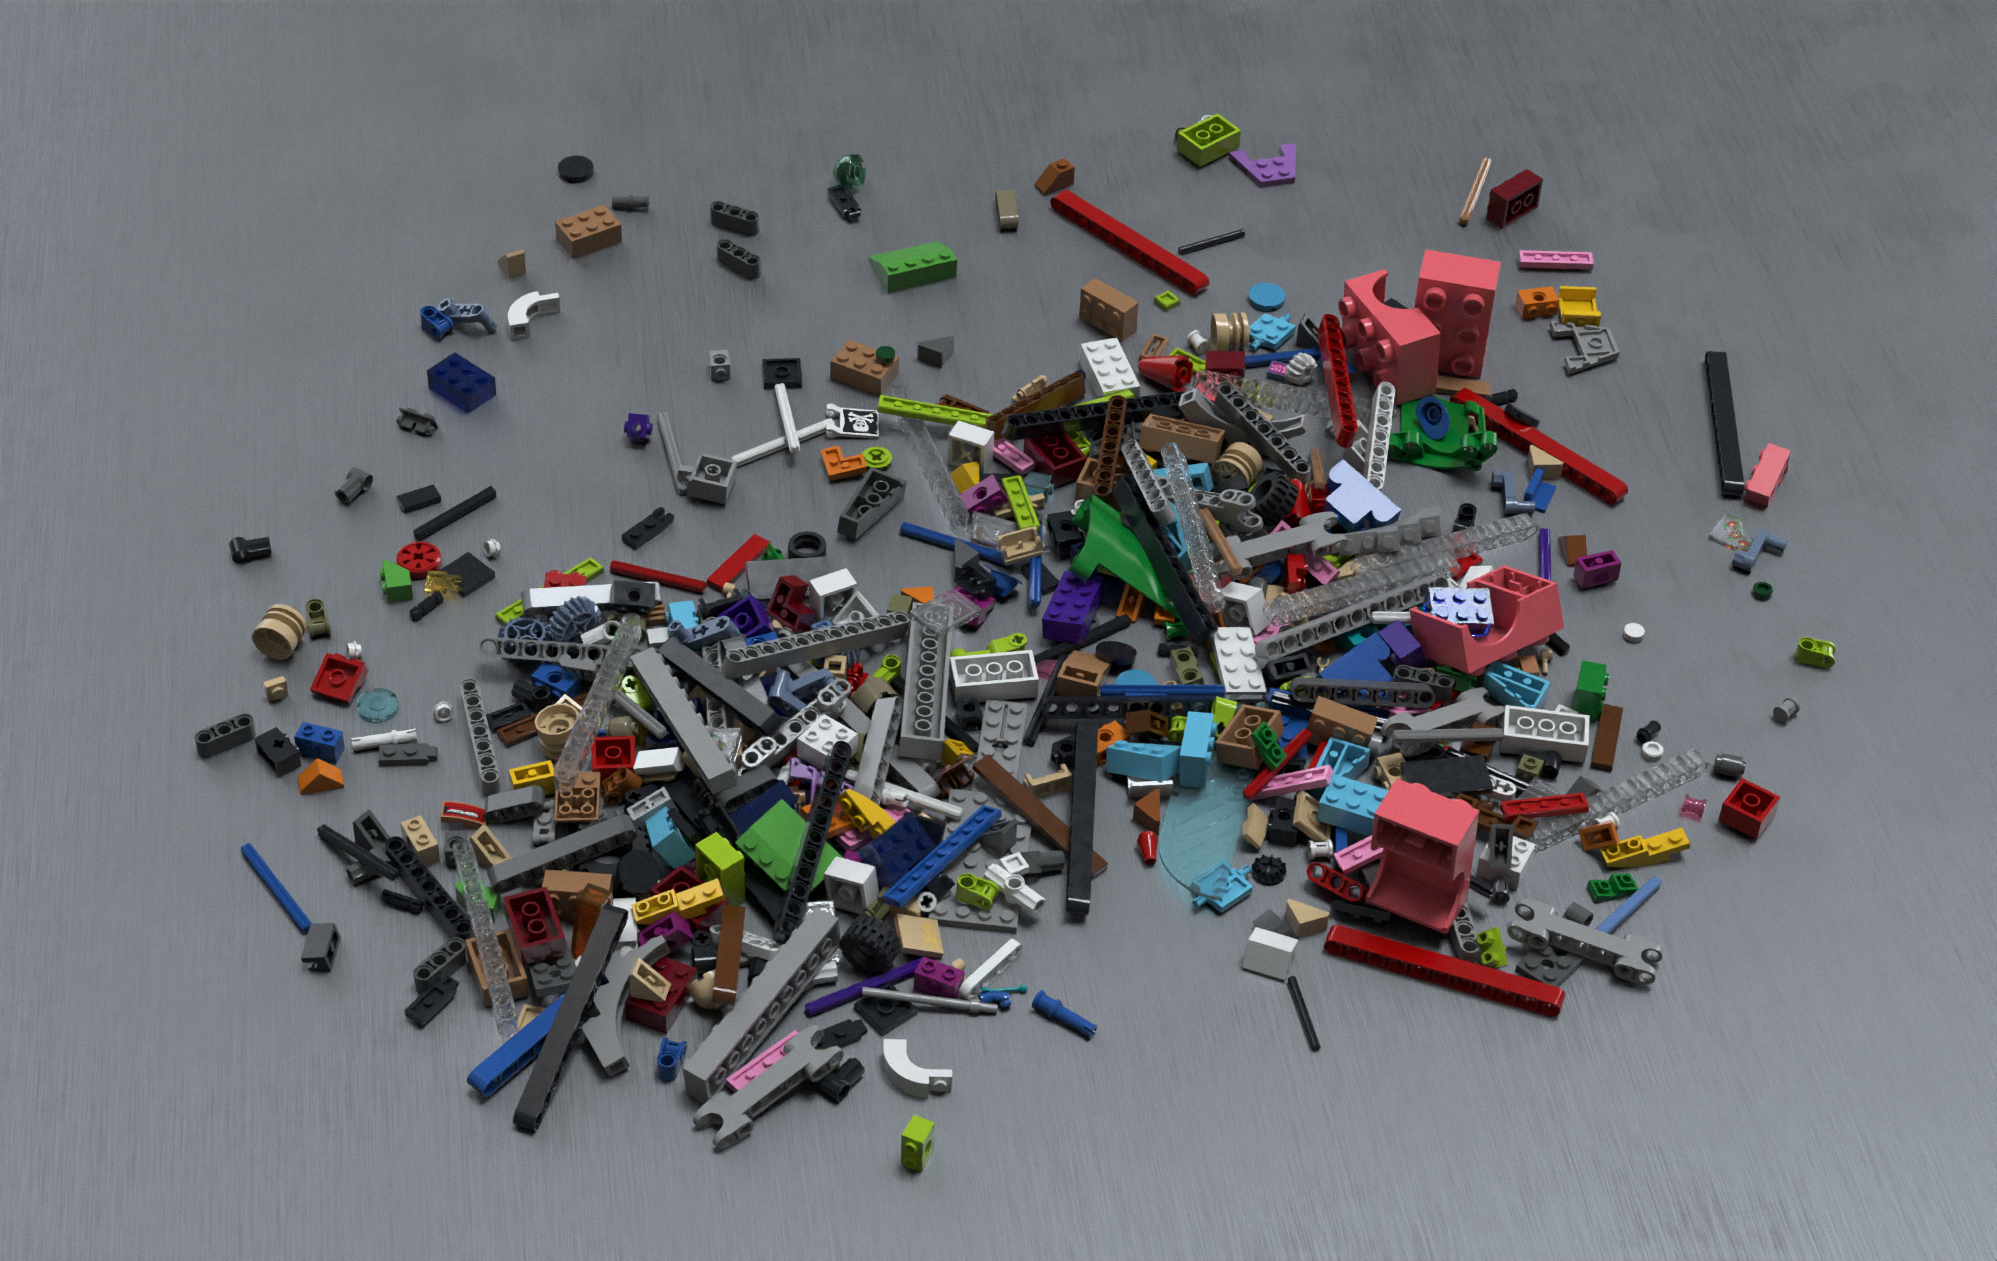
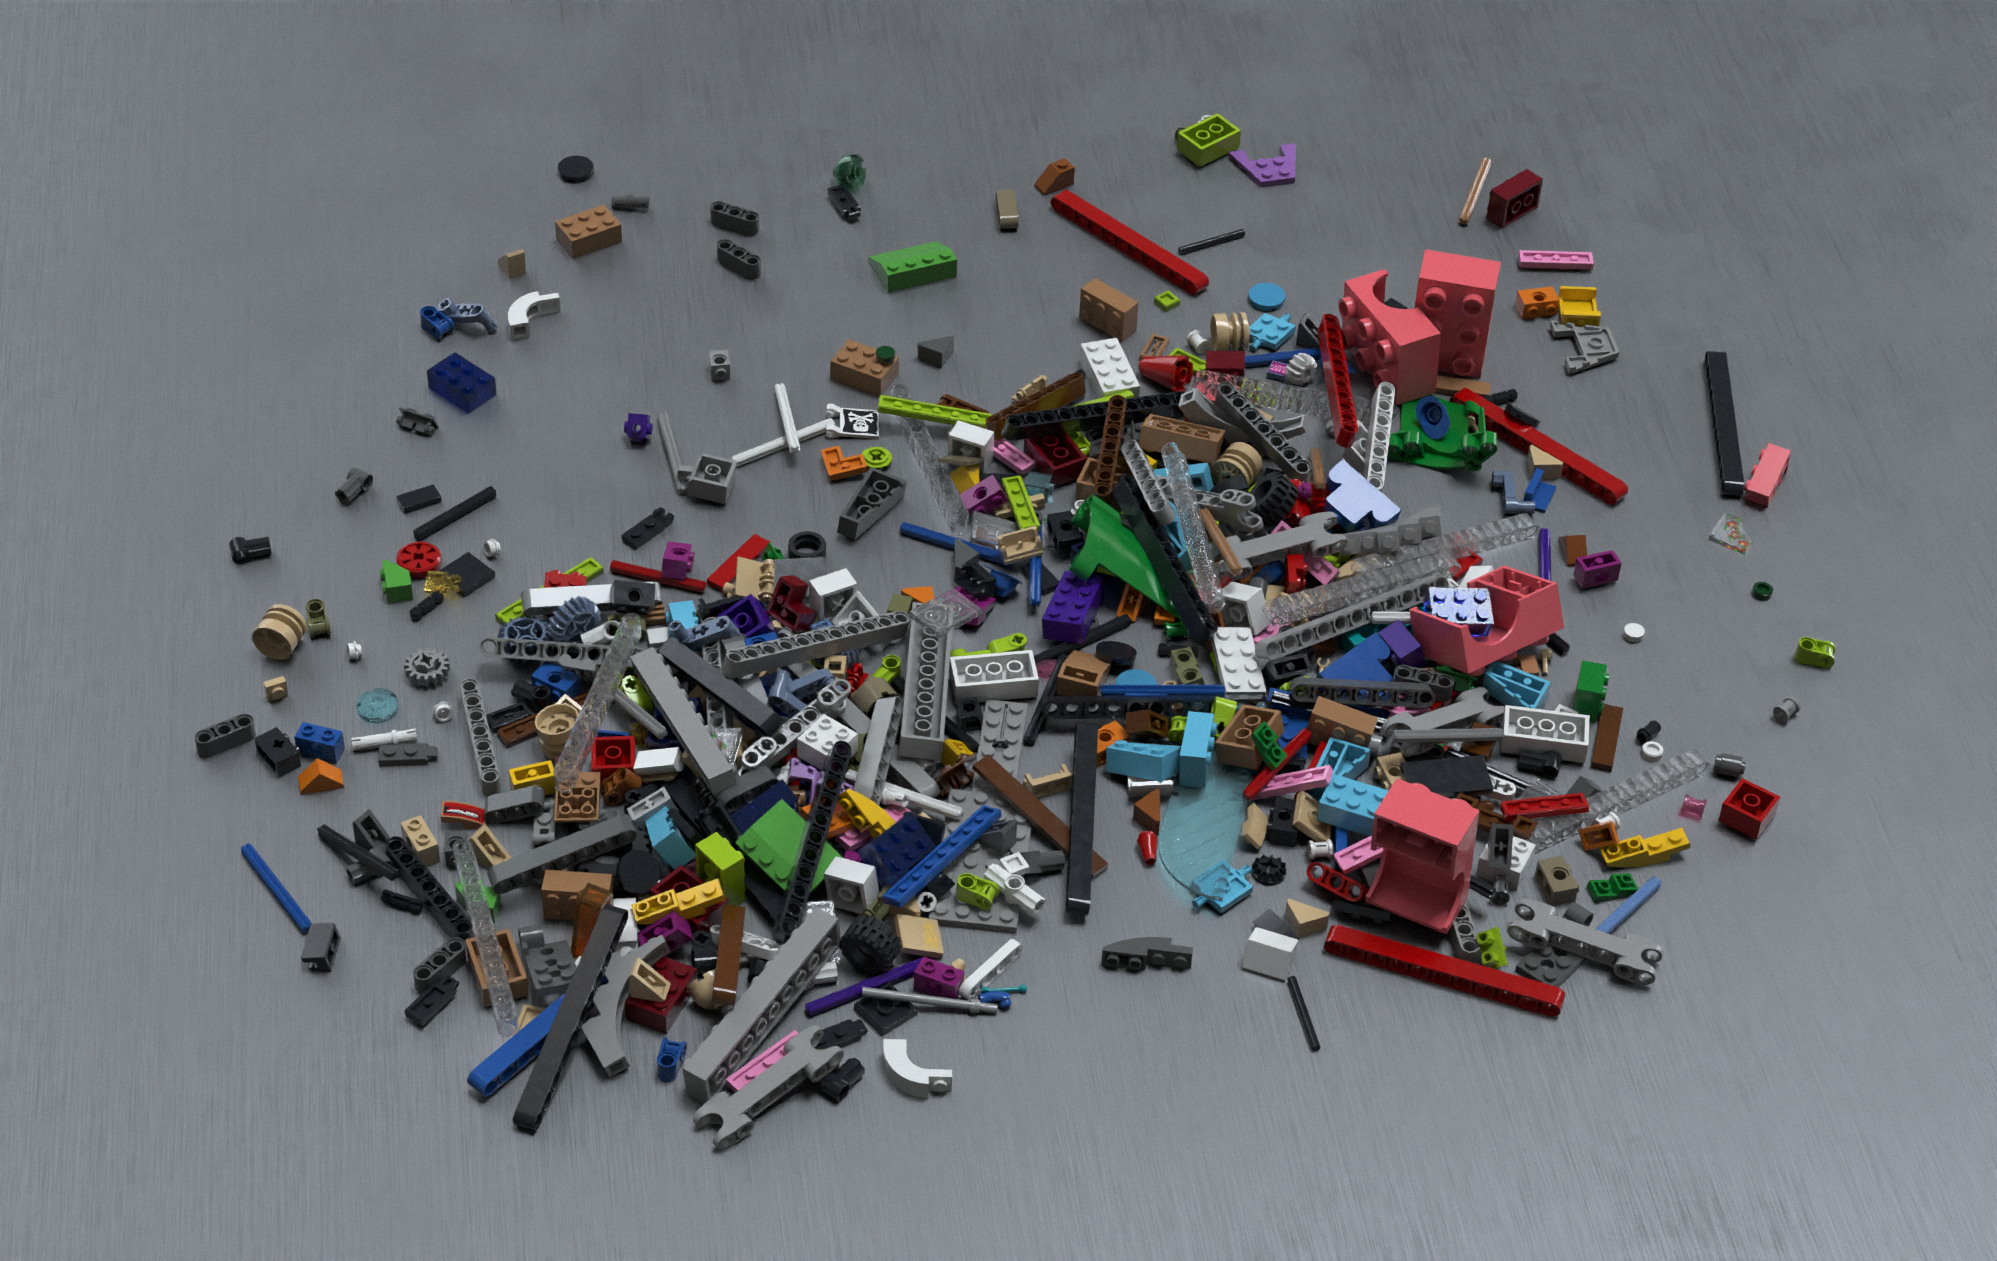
red plate [310,653,368,704] -> none
dark red brick [503,886,566,965] -> none
dark tan head [605,716,639,737] -> none
black tile [762,358,802,389] -> none
lime brick [901,1115,935,1172] -> none
blue pin [1032,990,1098,1038] -> none
black brick [1050,734,1074,770] -> none
black piece [1452,503,1477,540] -> none
olive brick [1516,754,1544,785] -> none
sand blue beam [1732,529,1788,572] -> none
none -> light grey gear [404,647,450,687]
none -> magenta brick [661,541,695,580]
none -> tan hinge [735,557,775,603]
none -> dark tan piece [938,455,983,466]
none -> dark grey slope [1101,937,1193,970]
none -> magenta plate [1298,481,1312,501]
none -> dark tan brick [1535,856,1579,906]

